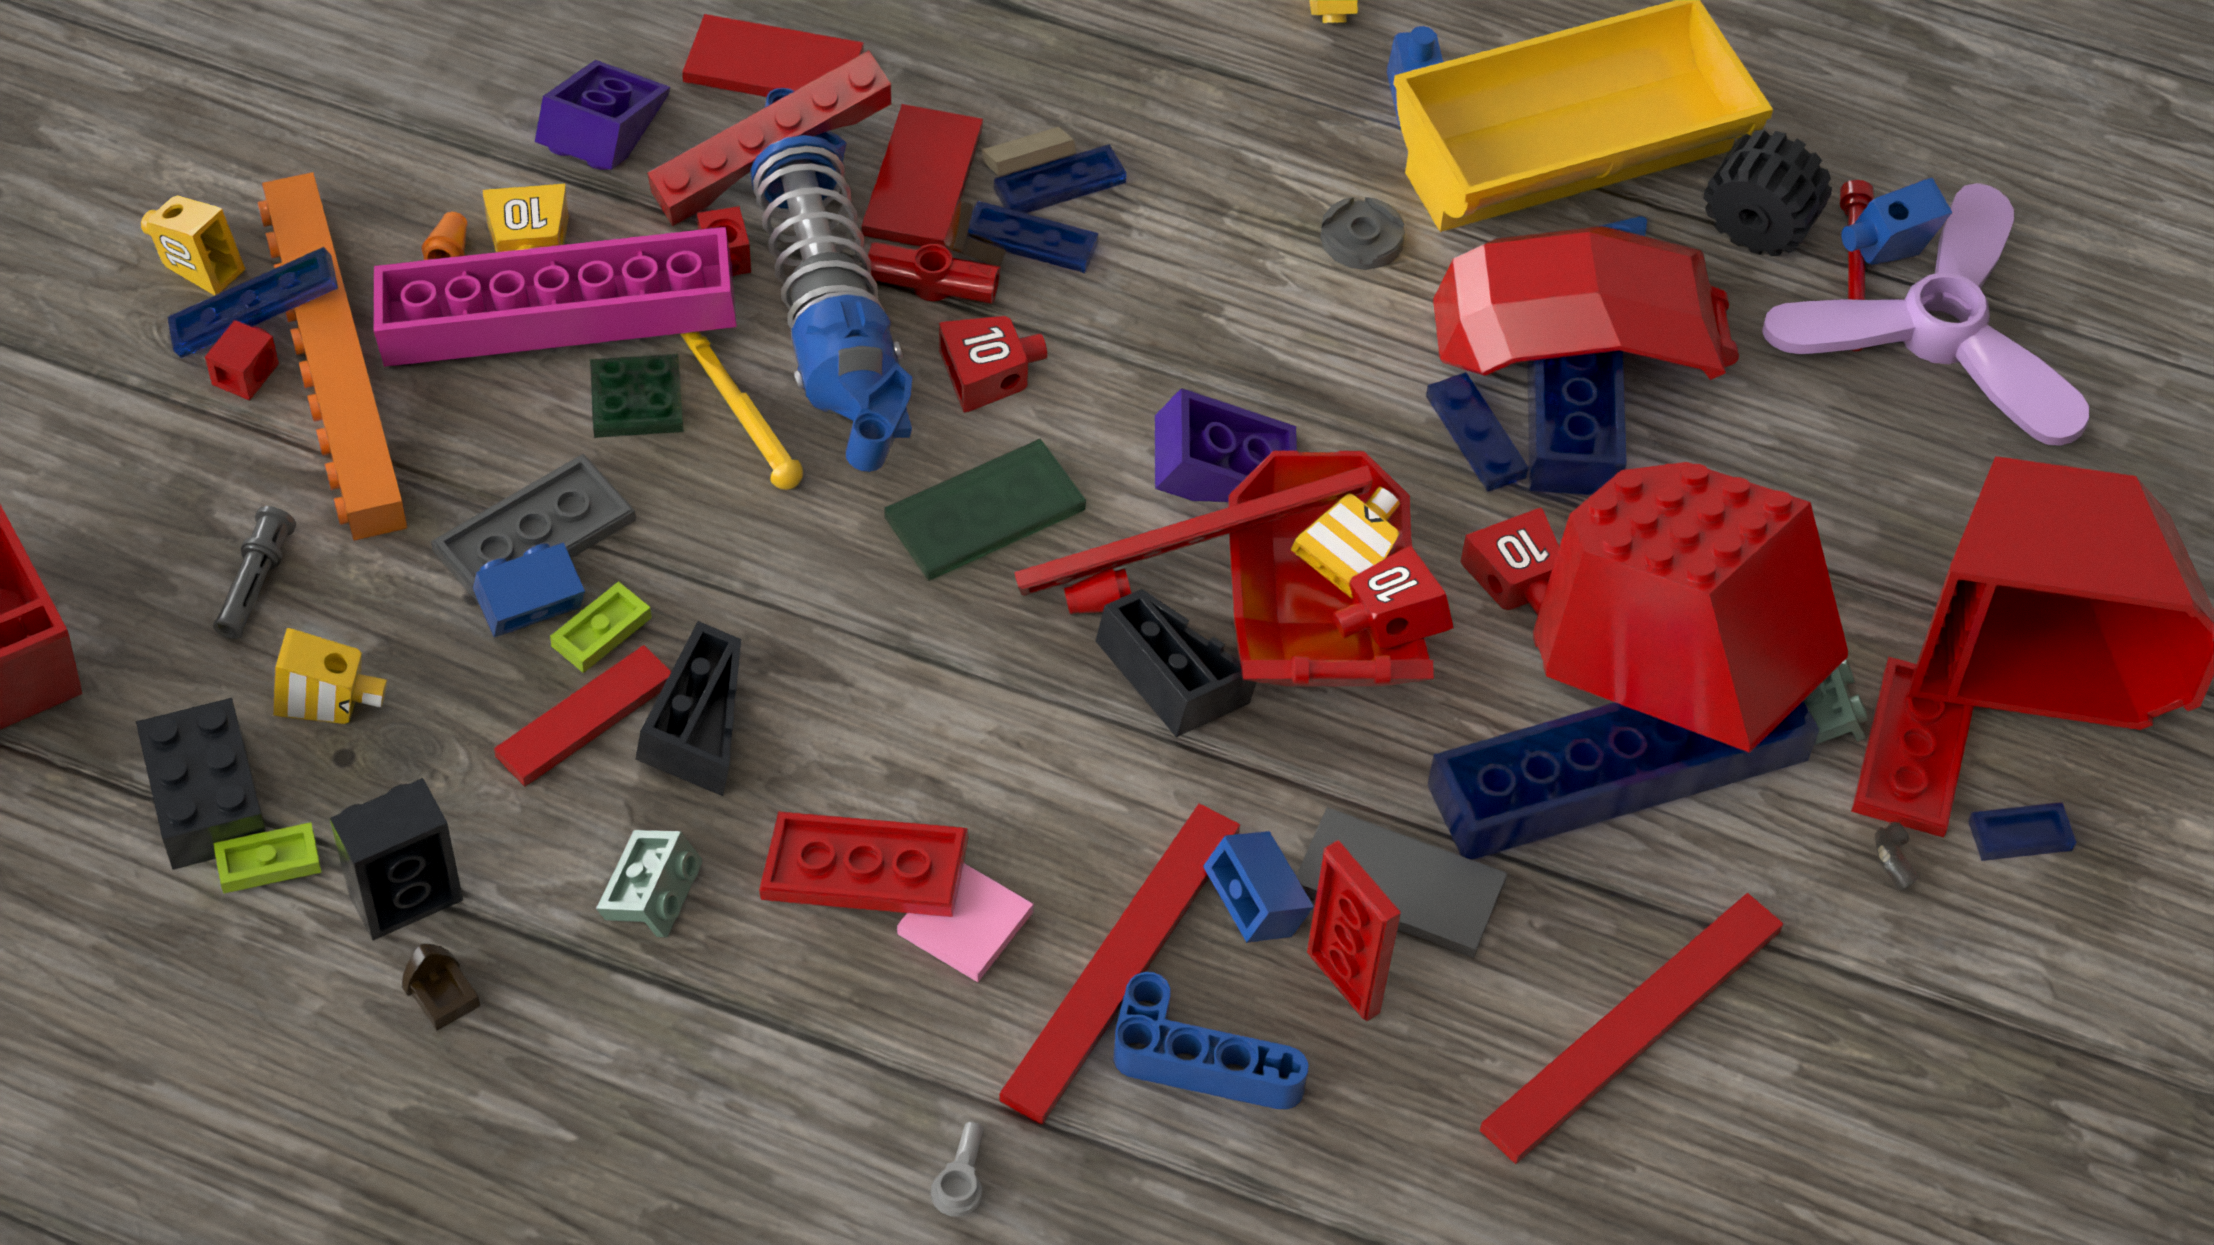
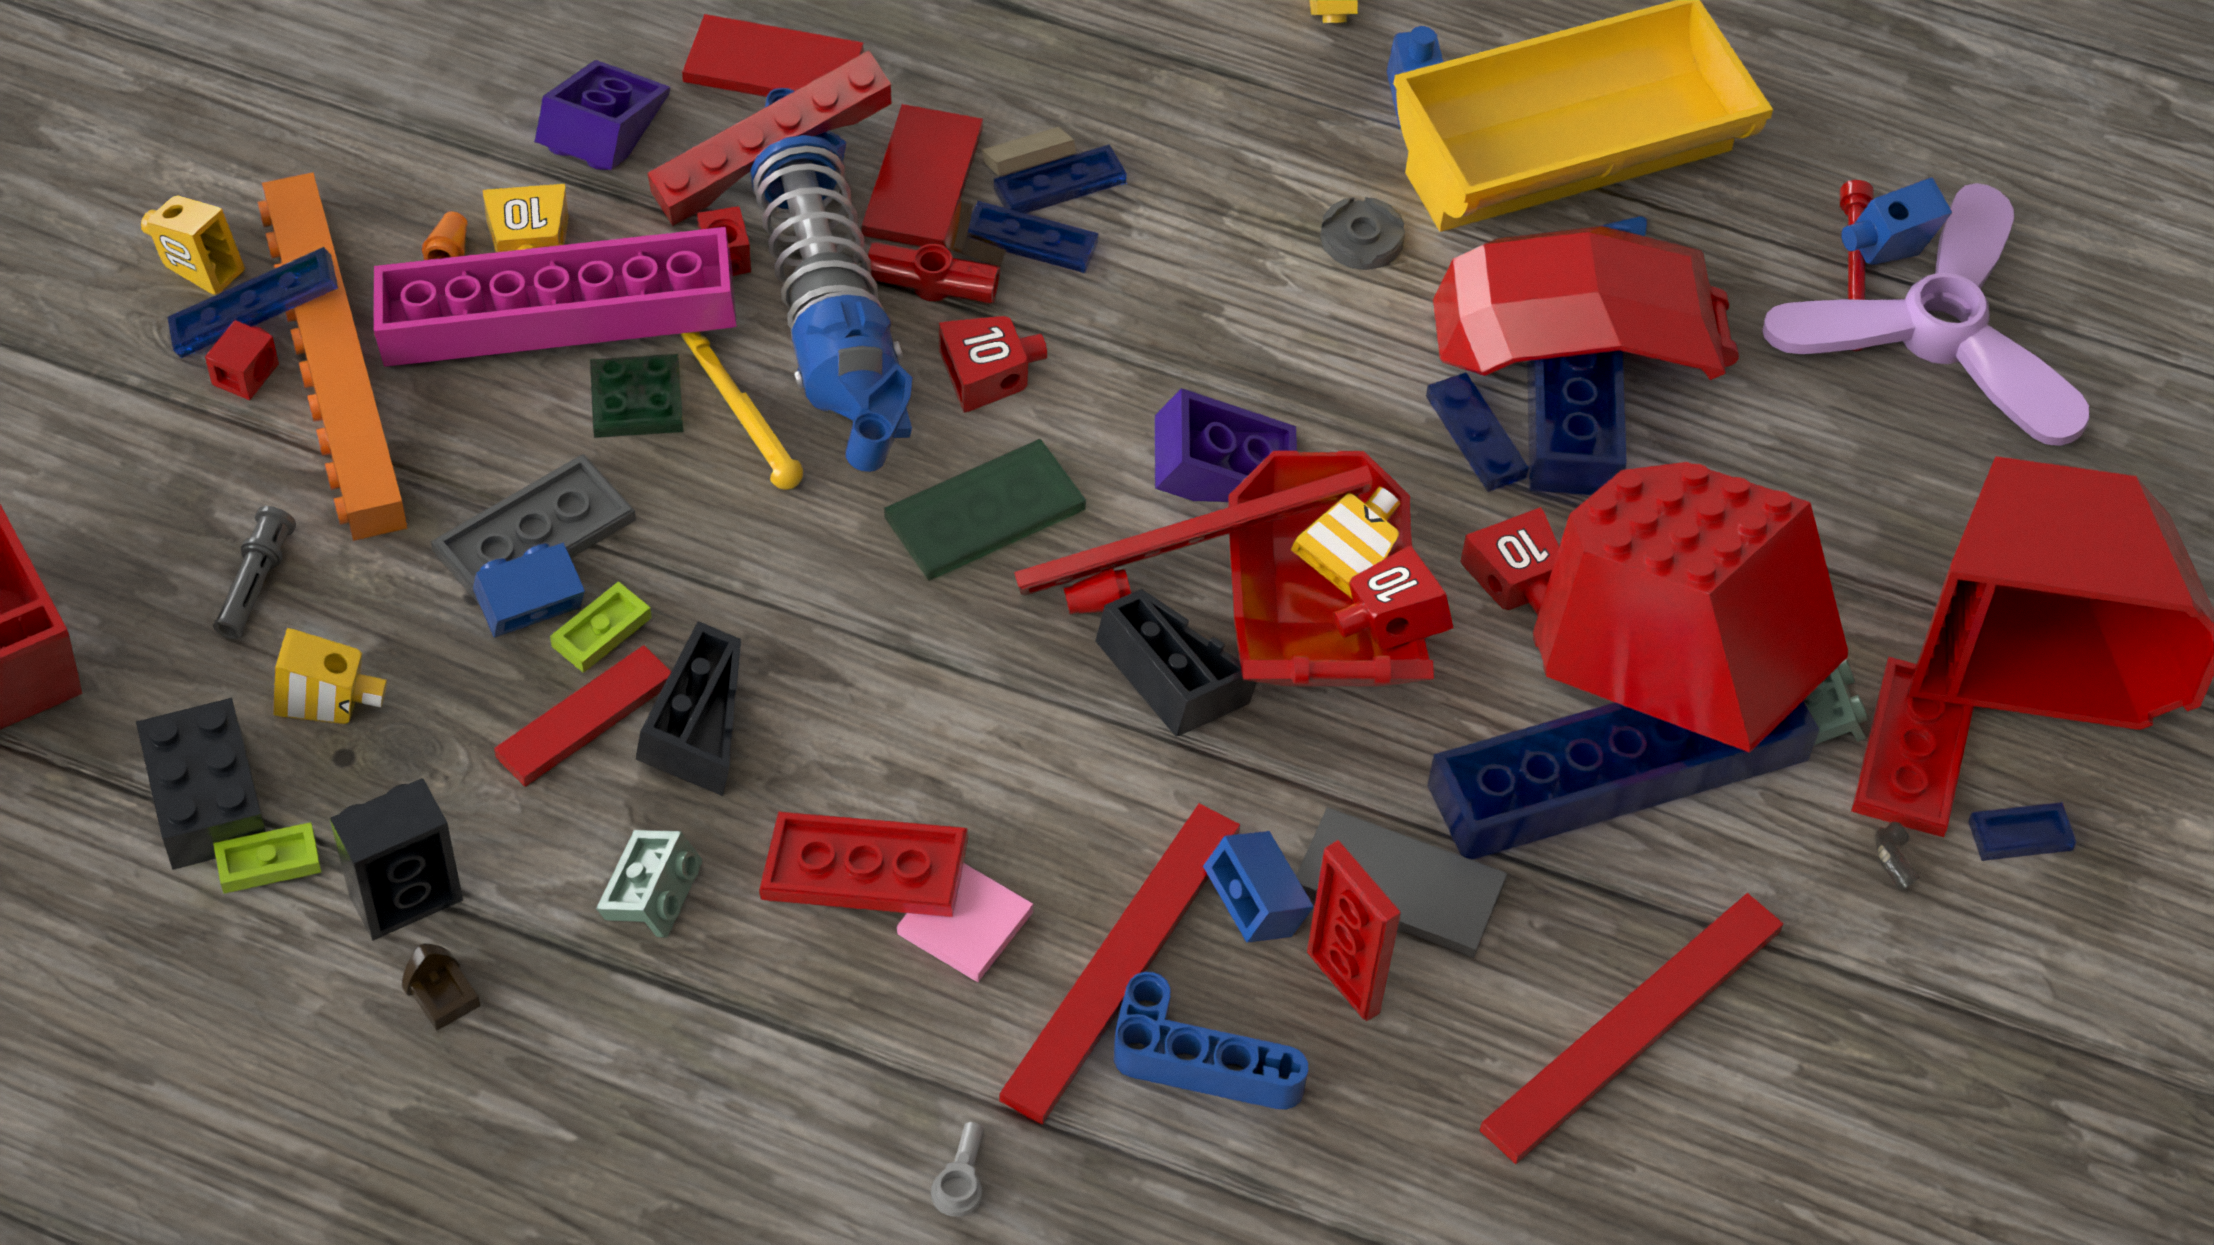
black wheel [1703,130,1832,256] -> none

